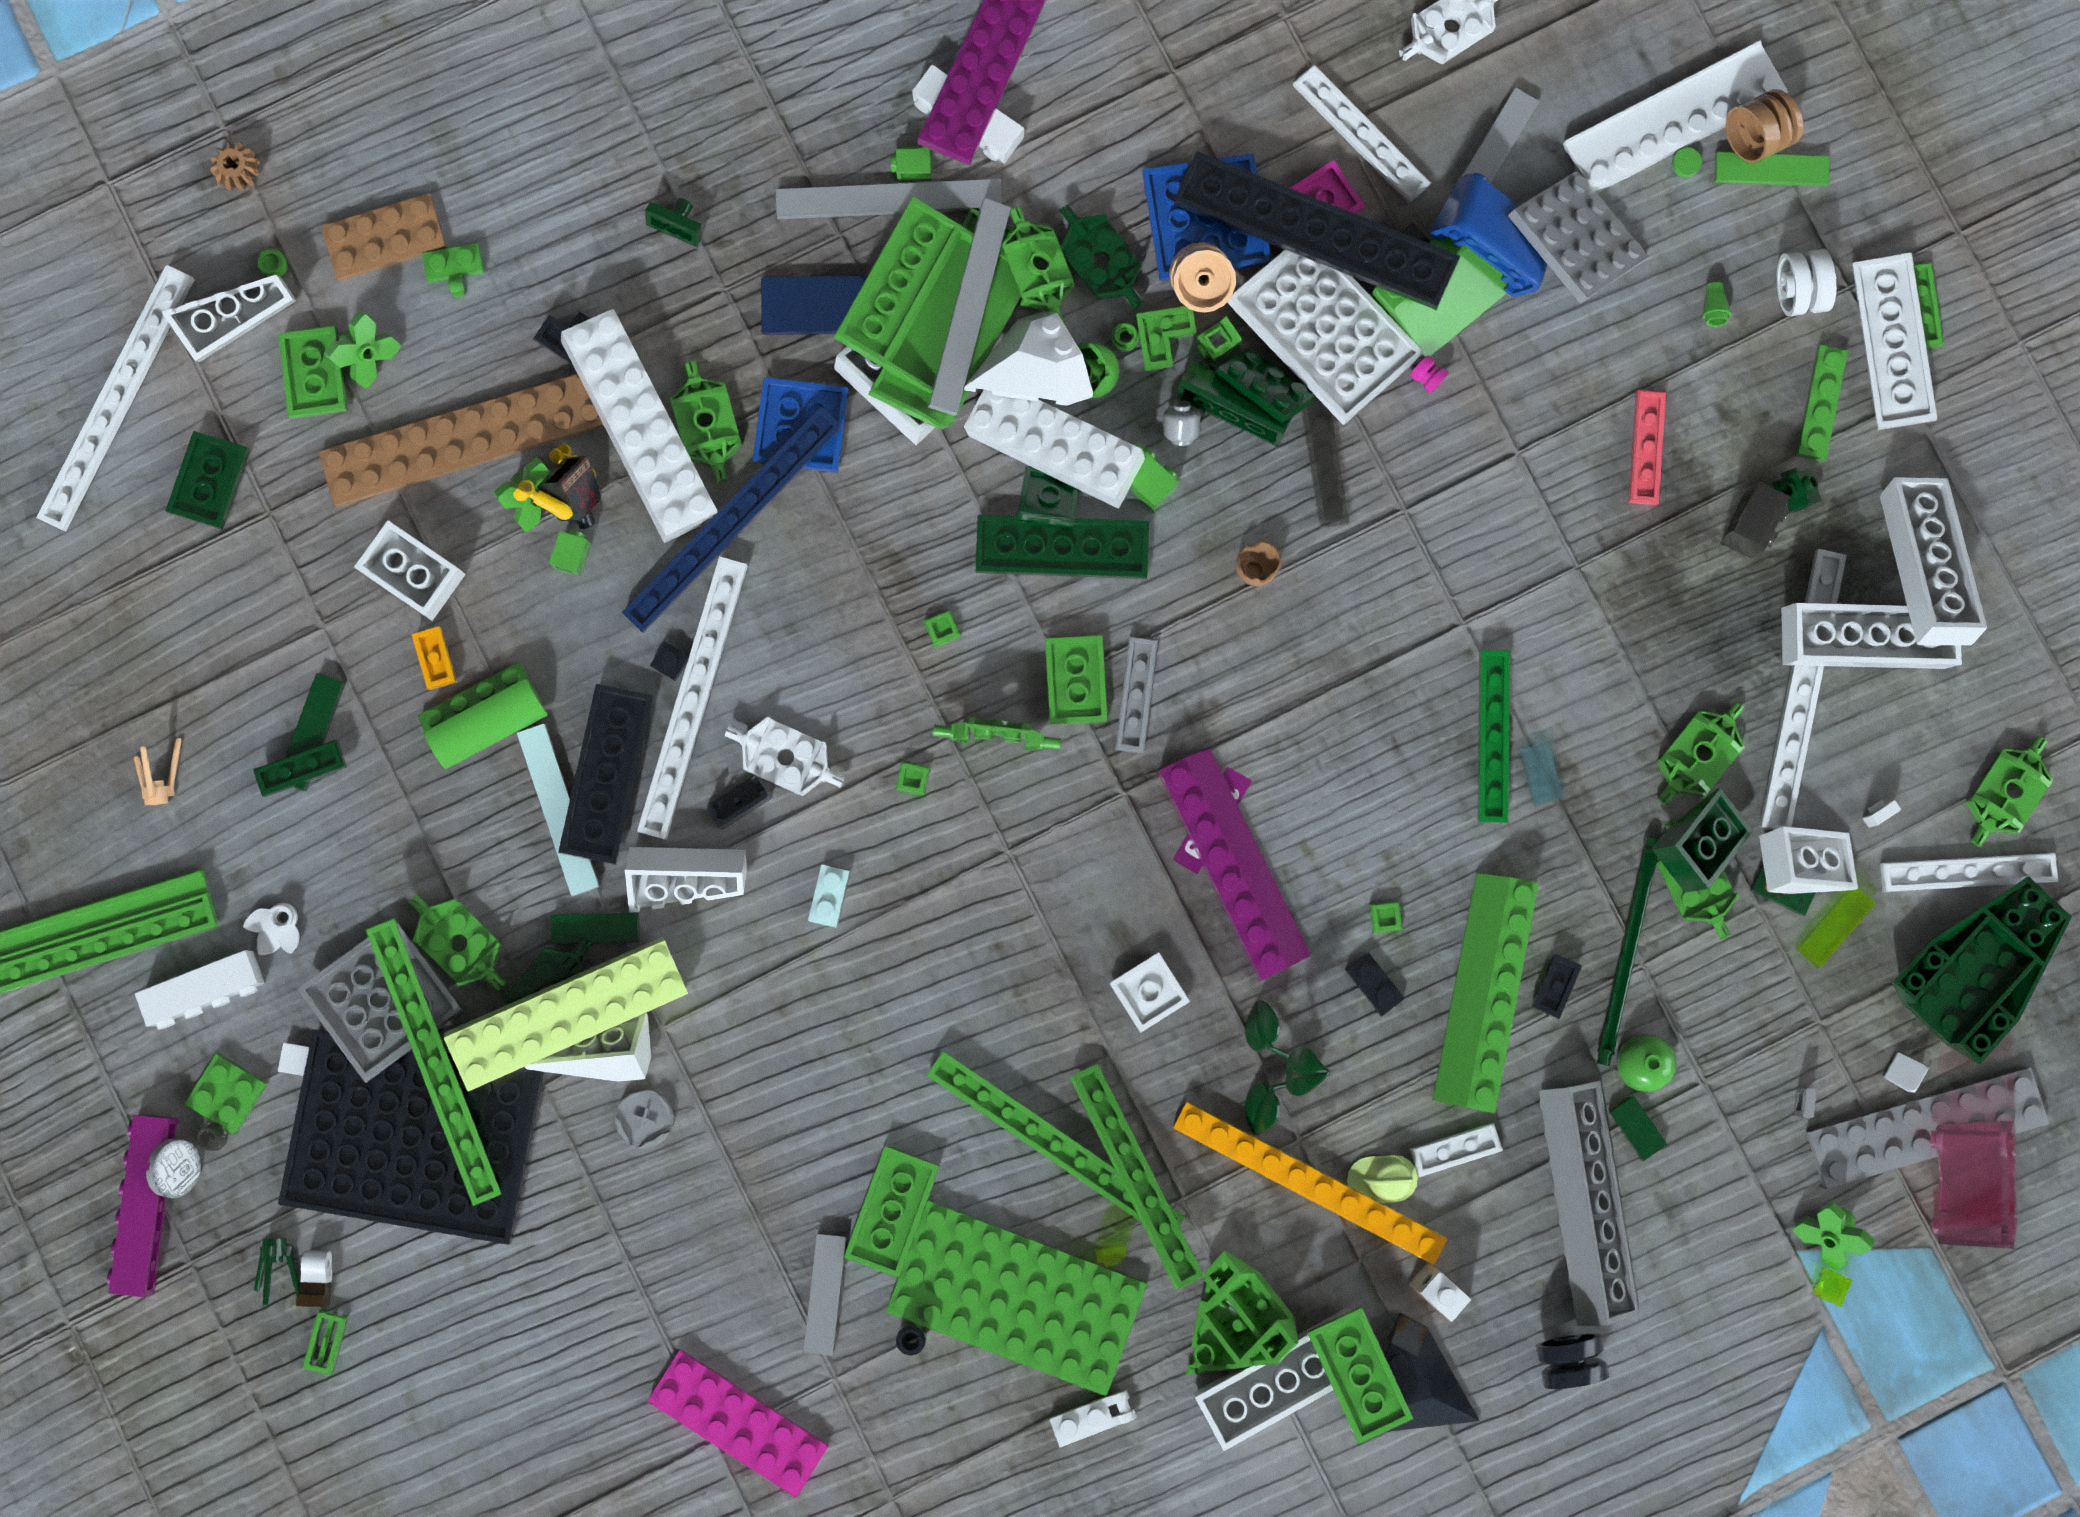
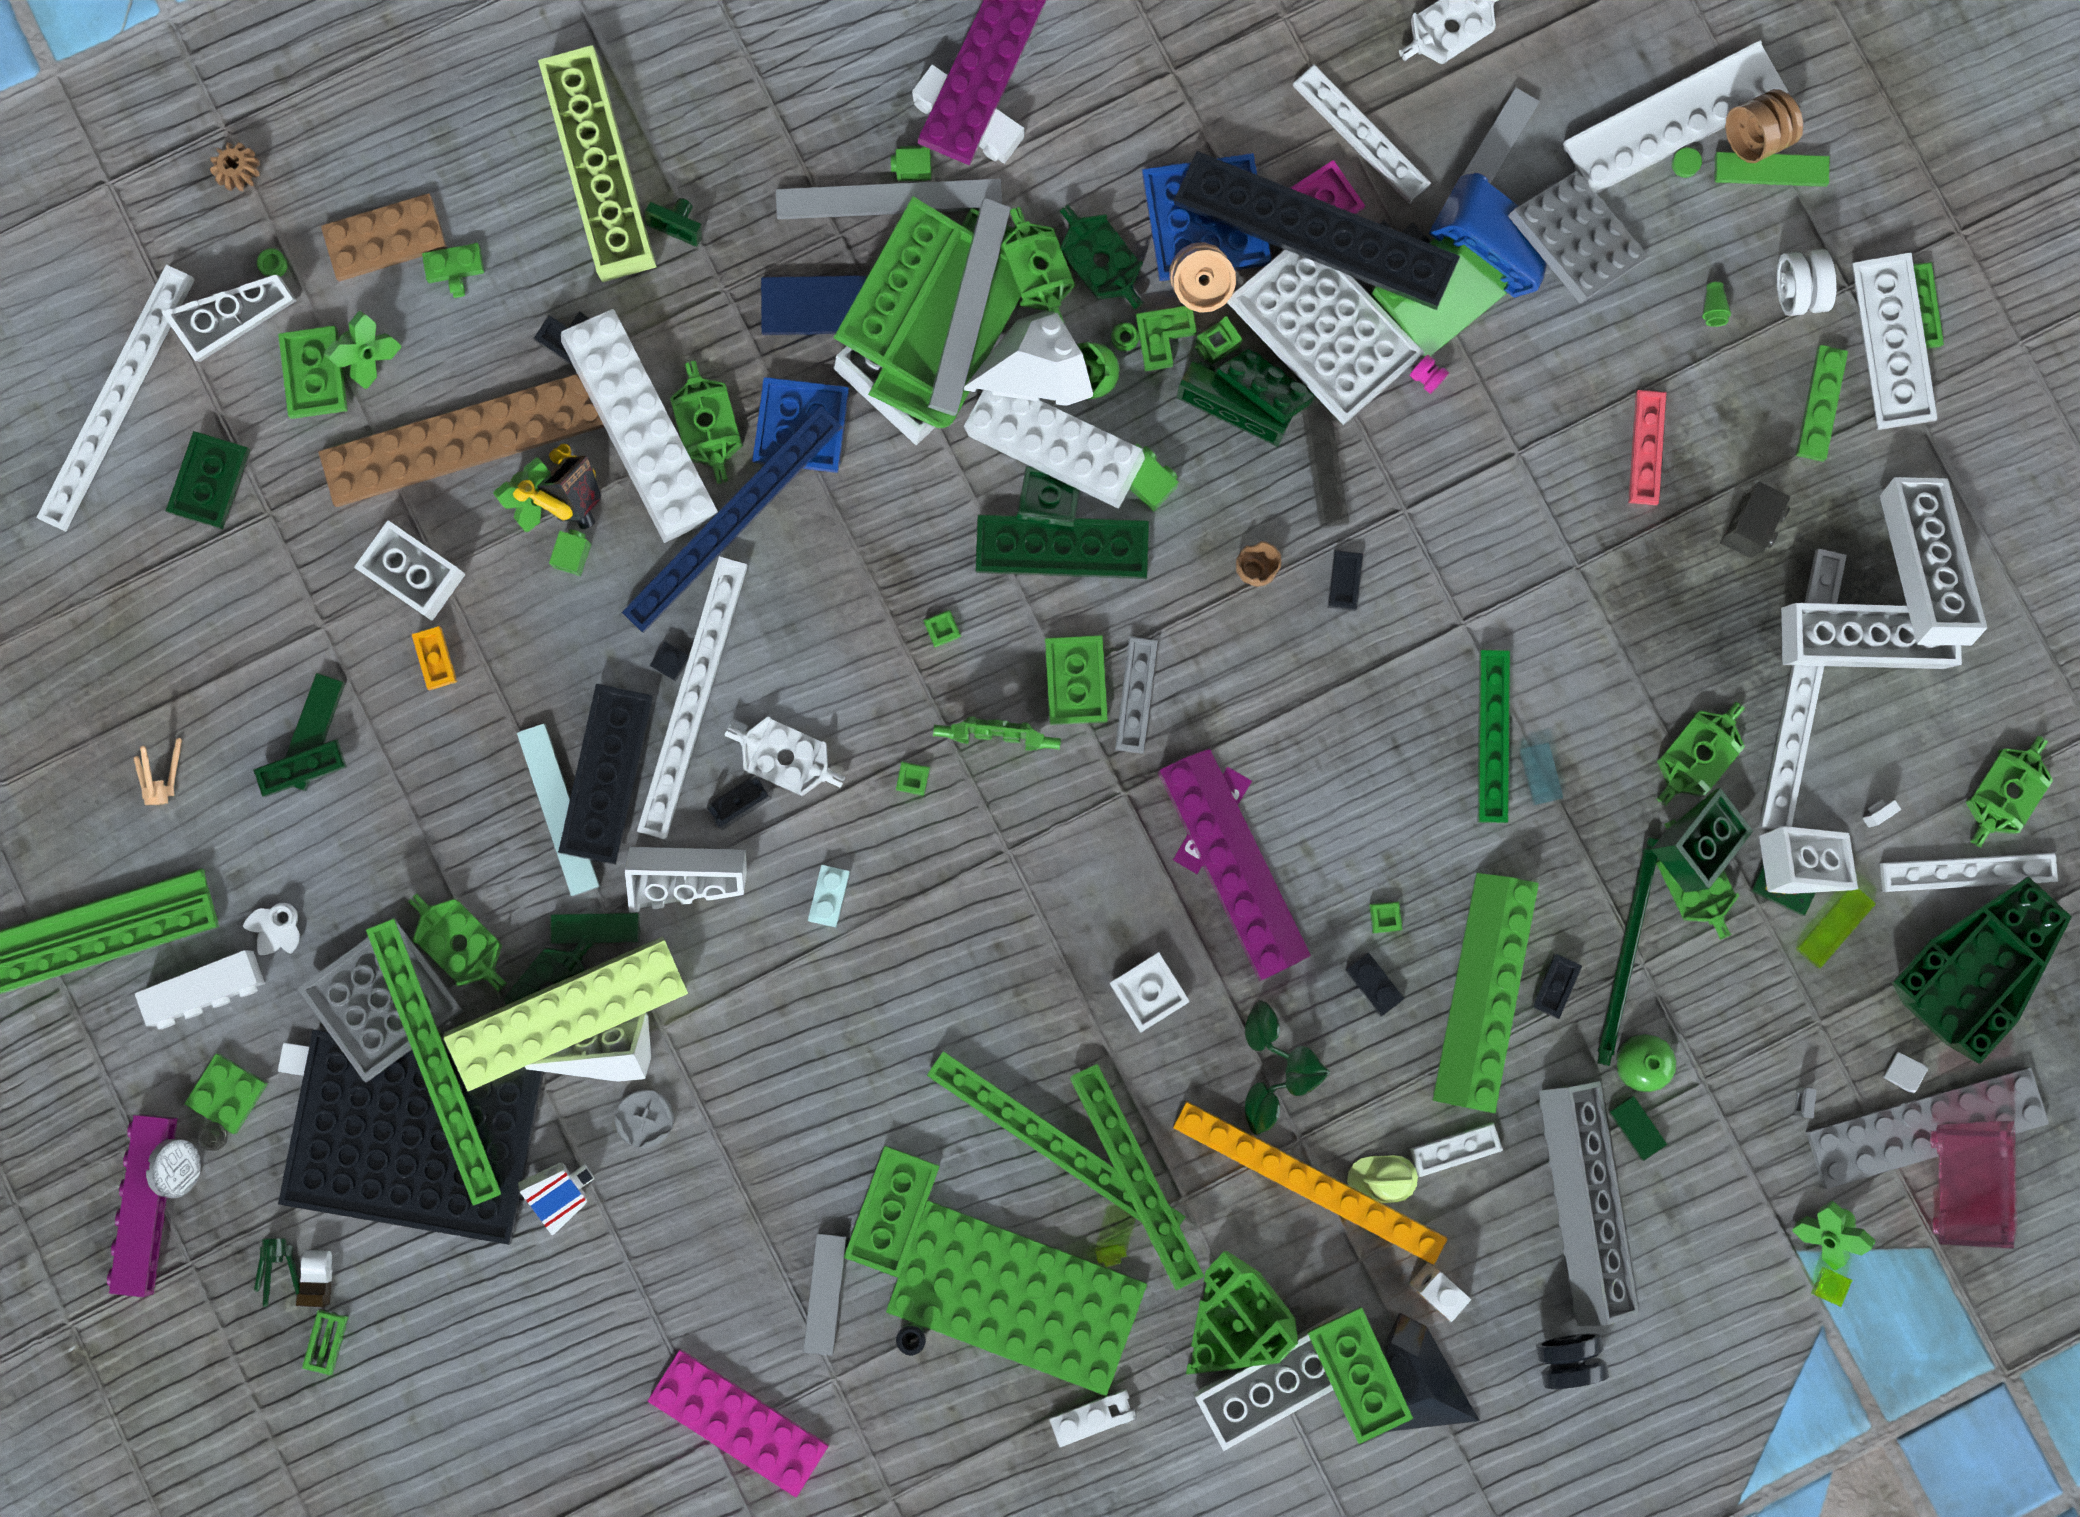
bright green brick [417,661,548,770] -> none
light grey head [1164,401,1200,446] -> none
dark green brick [1772,467,1822,514] -> none
none -> torso [518,1163,595,1235]
none -> yellowish green brick [538,45,657,282]
none -> black tile [1327,550,1363,611]

